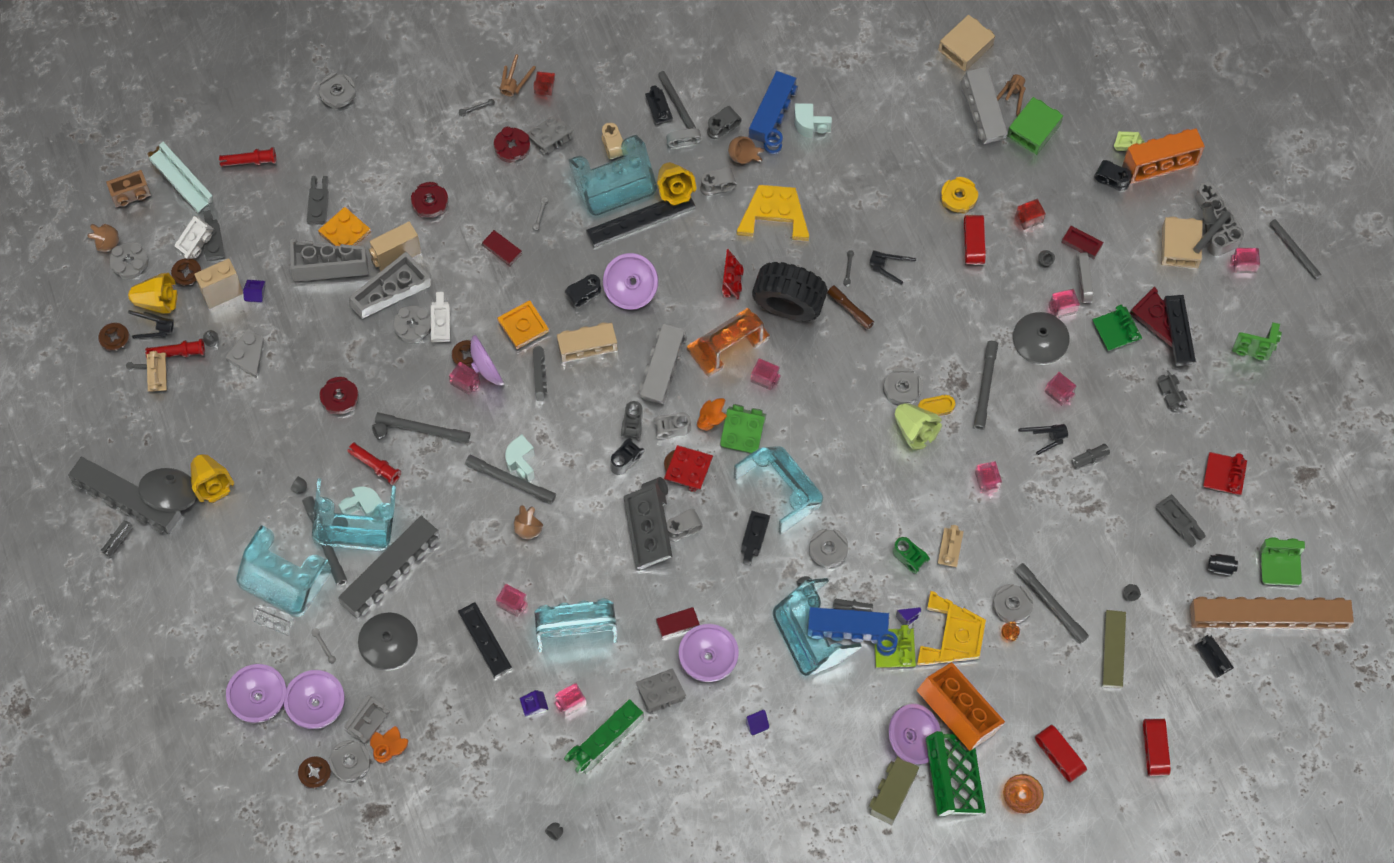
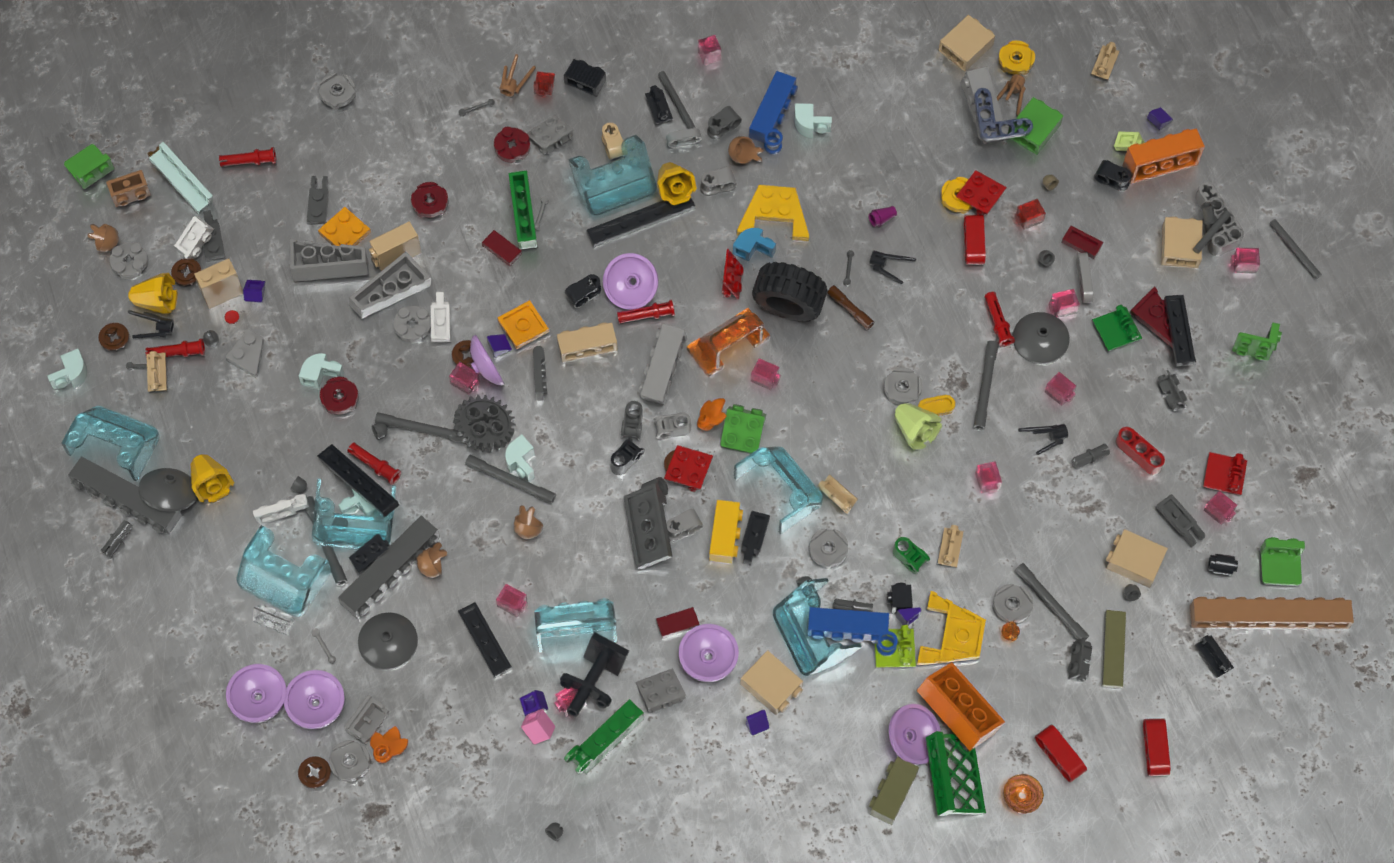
none -> light aqua brick [47,349,87,389]
none -> clear light blue windscreen [61,406,160,482]
none -> bright green bracket [64,144,114,189]
none -> red piece [224,310,239,324]
none -> white hinge [253,494,309,525]
none -> light aqua brick [299,353,344,389]
none -> black tile [317,444,400,517]
none -> black hinge [349,533,390,573]
none -> medium nougat piece [417,542,447,578]
none -> dark grey gear [453,394,516,452]
none -> dark purple slope [487,334,512,357]
none -> green hinge [508,170,538,250]
none -> bright pink panel [521,709,555,744]
none -> black piece [560,632,629,717]
none -> black brick [564,59,606,97]
none -> red pin [617,299,675,324]
none -> clear pink brick [698,35,721,66]
none -> yellow brick [709,500,743,564]
none -> dark azure brick [732,228,776,261]
none -> tan brick [740,650,803,715]
none -> tan hinge [818,474,858,514]
none -> magenta cone [868,206,897,227]
none -> black brick [887,583,913,614]
none -> red hinge [956,170,1007,215]
none -> dark blue beam [974,88,1033,141]
none -> red pin [984,292,1015,347]
none -> yellow plate [998,40,1035,75]
none -> dark tan hinge [1042,175,1059,191]
none -> dark grey hinge [1068,638,1092,681]
none -> tan hinge [1091,42,1120,80]
none -> tan brick [1106,529,1168,588]
none -> red beam [1116,426,1165,475]
none -> dark purple slope [1147,107,1173,130]
none -> clear pink brick [1203,490,1237,525]

